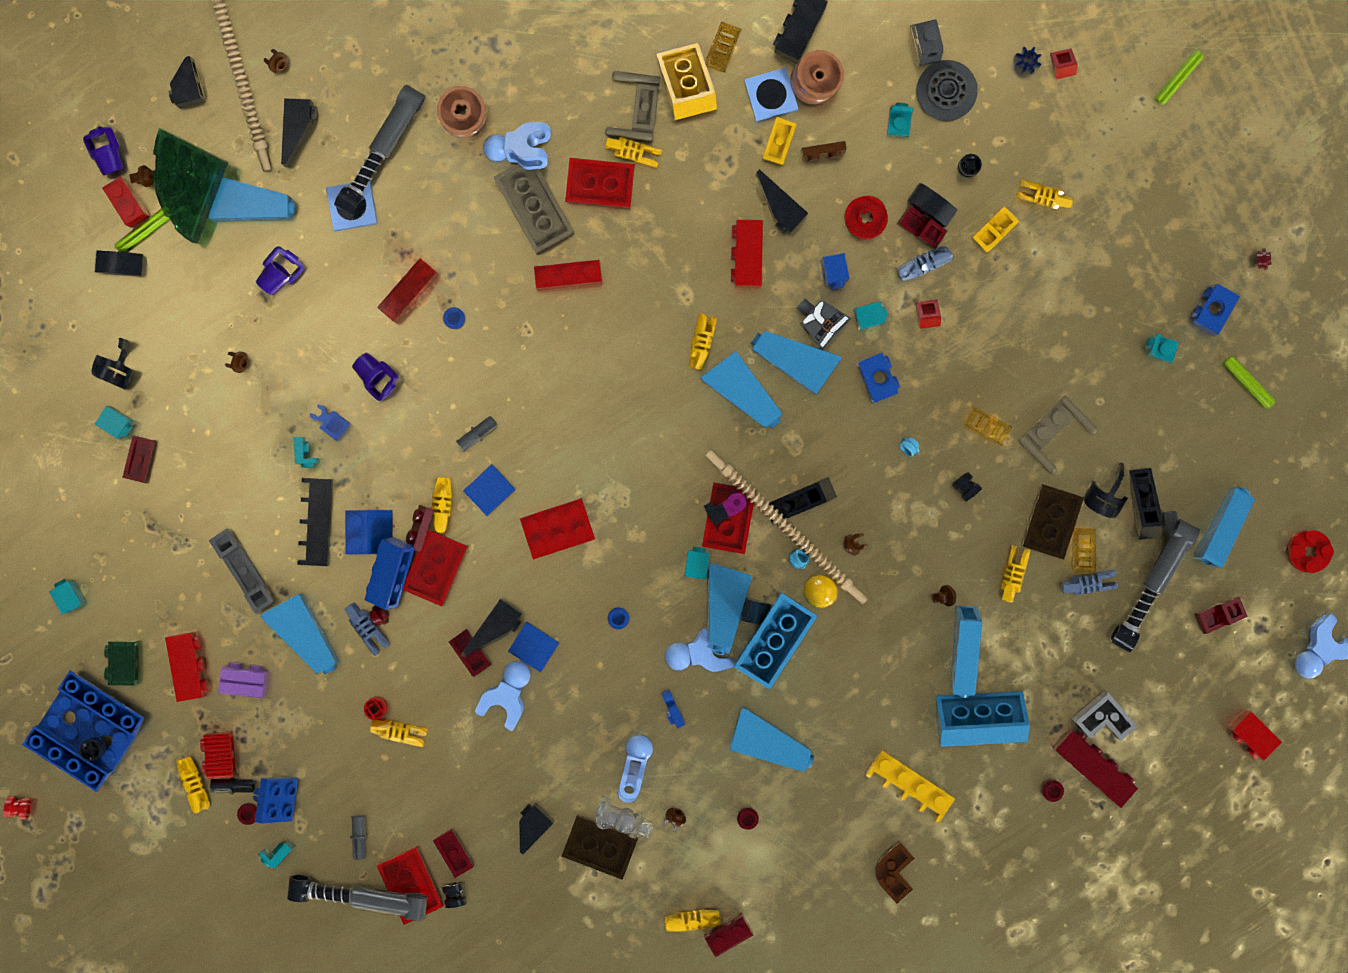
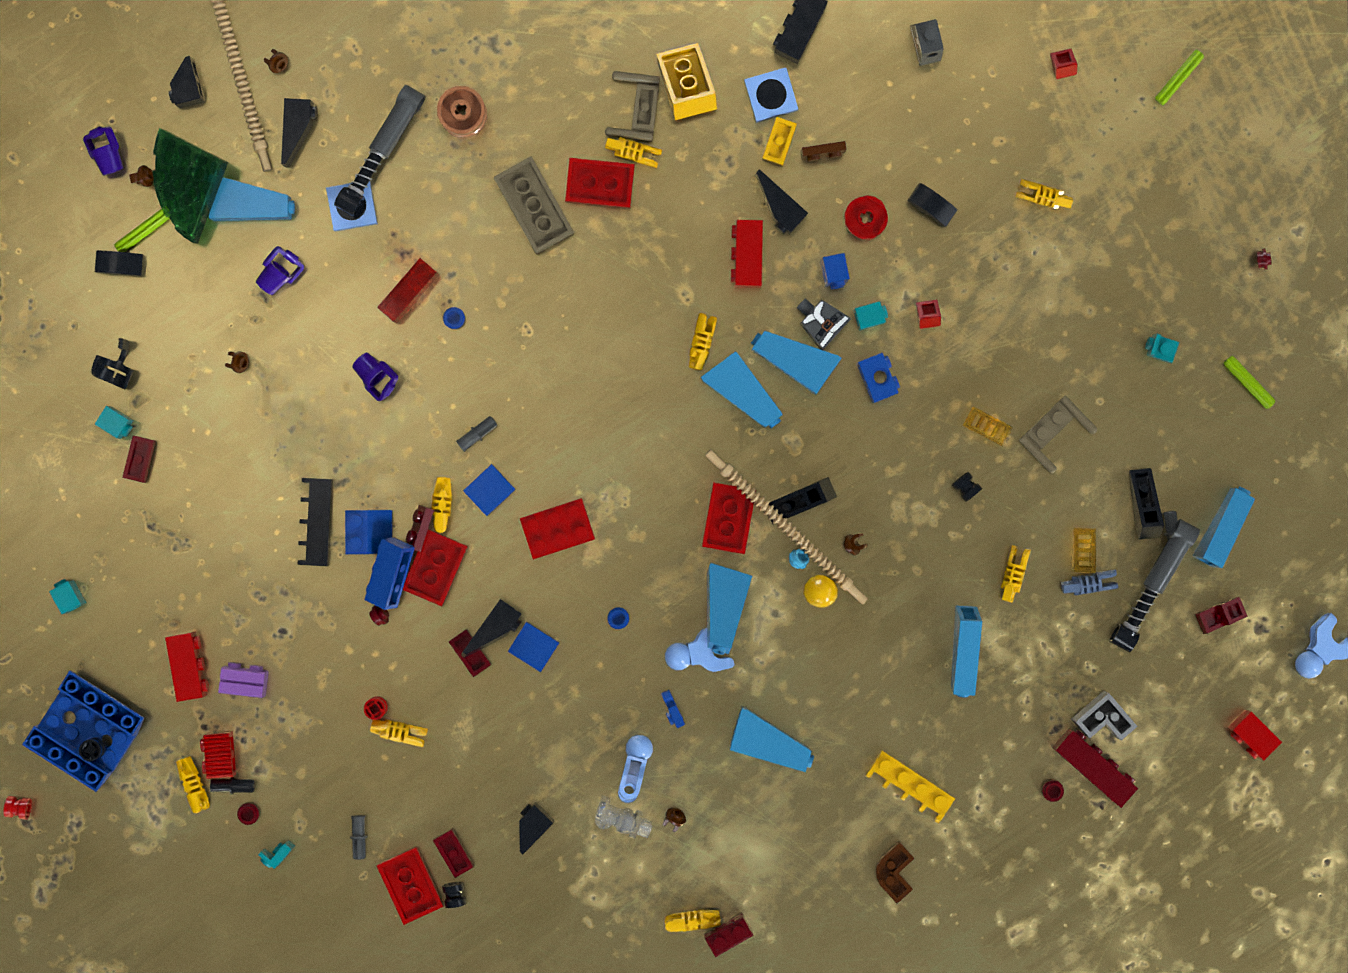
red brick [102,176,150,228] -> none
clear green brick [104,640,139,686] -> none
dark grey slope [209,528,274,614] -> none
blue plate [253,777,298,823] -> none
dark azure slope [260,593,339,675] -> none
piece [287,875,428,921] -> none
teal bracket [293,437,320,468] -> none
blue plate [310,404,351,441] -> none
sand blue hinge [345,602,390,656] -> none
light blue piece [475,661,531,731] -> none
light blue piece [483,122,551,170] -> none
red brick [534,260,603,291] -> none
dark brown plate [561,815,638,880] -> none
teal brick [684,546,710,579] -> none
leg [703,493,747,525] -> none
clear yellow slope [705,21,742,72] -> none
dark azure slope [733,593,817,690] -> none
dark red plate [737,808,759,830] -> none
black slope [740,596,771,625] -> none
nougat wheel [790,50,844,105] -> none
teal bracket [887,103,913,137] -> none
dark red slope [897,206,948,249] -> none
sand blue hinge [897,246,953,281] -> none
medium azure plate [899,437,919,457] -> none
dark grey wheel [917,60,978,121] -> none
reddish brown plate [932,585,956,607] -> none
dark azure slope [936,691,1030,747] -> none
black wheel [957,154,982,178] -> none
yellow slope [973,206,1020,253] -> none
clear blue gear [1014,47,1042,74] -> none
dark brown plate [1021,484,1084,560] -> none
black helmet [1084,463,1128,518] -> none
blue brick [1191,283,1240,336] -> none
red plate [1288,530,1334,573] -> none

